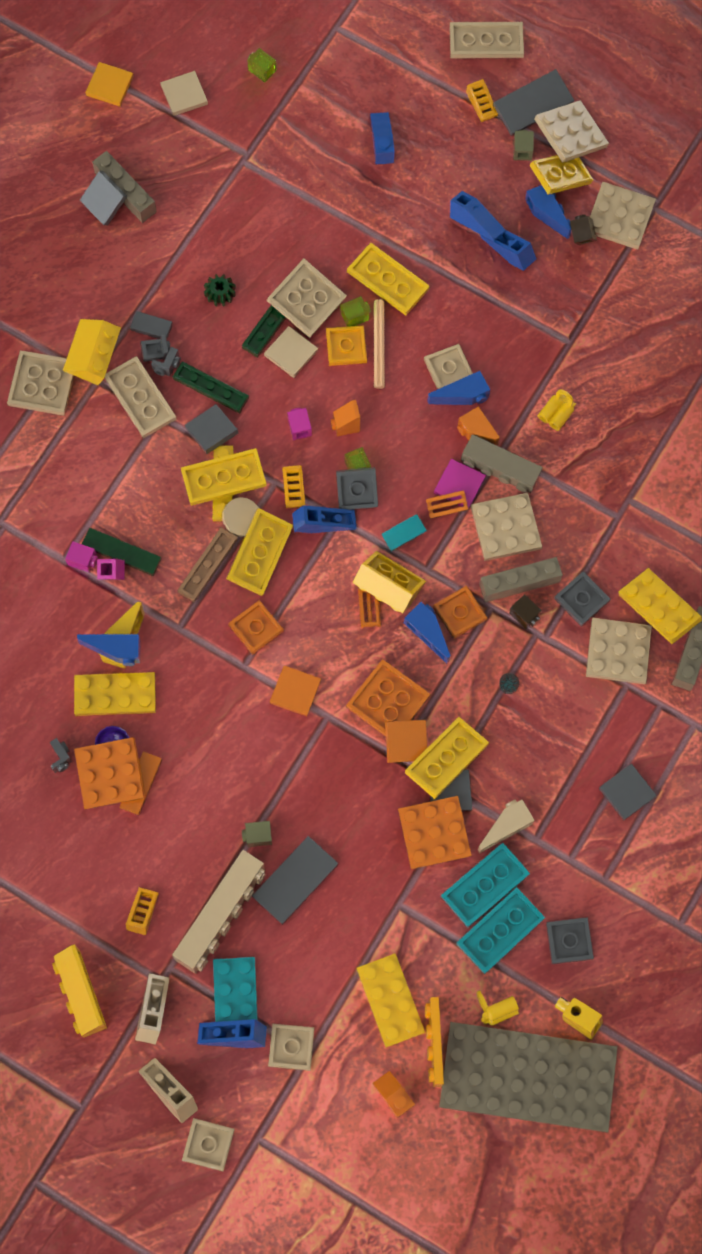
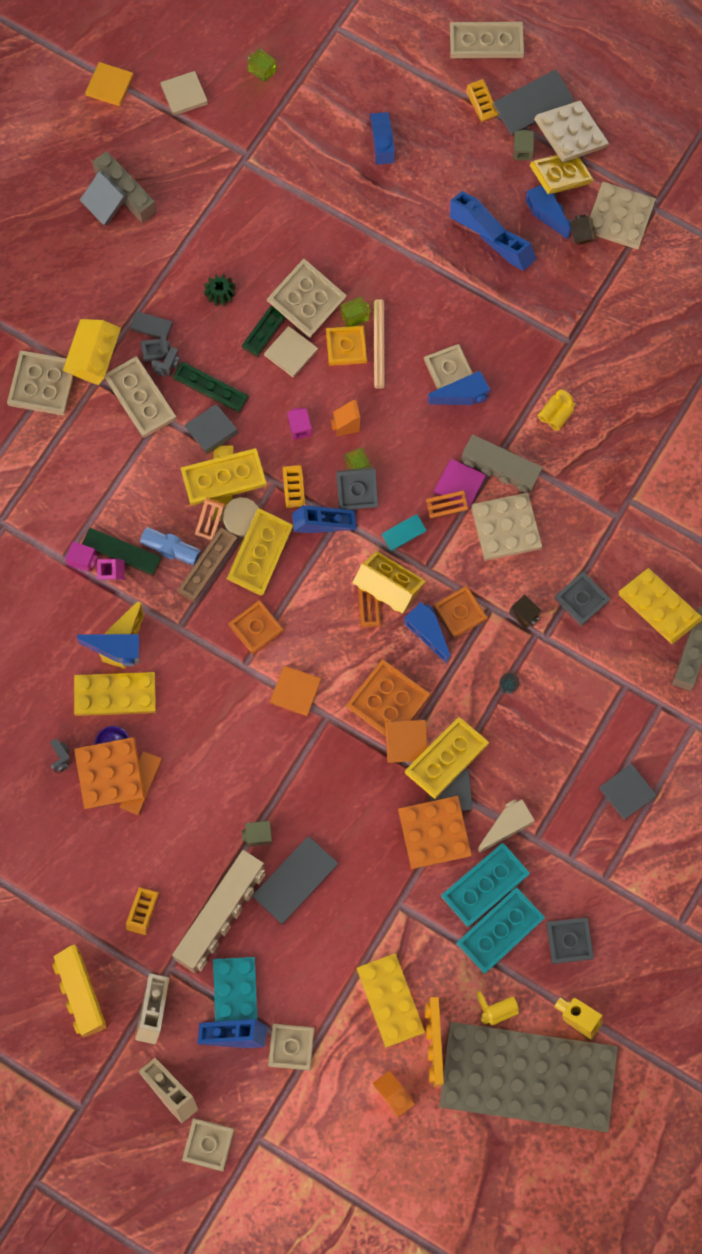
yellow plate [347,243,430,316] -> none
orange slope [457,406,500,445] -> none
dark tan brick [479,557,563,603] -> none
tan plate [586,618,652,684] -> none
none -> medium blue piece [140,527,201,566]
none -> orange tile [195,497,225,540]

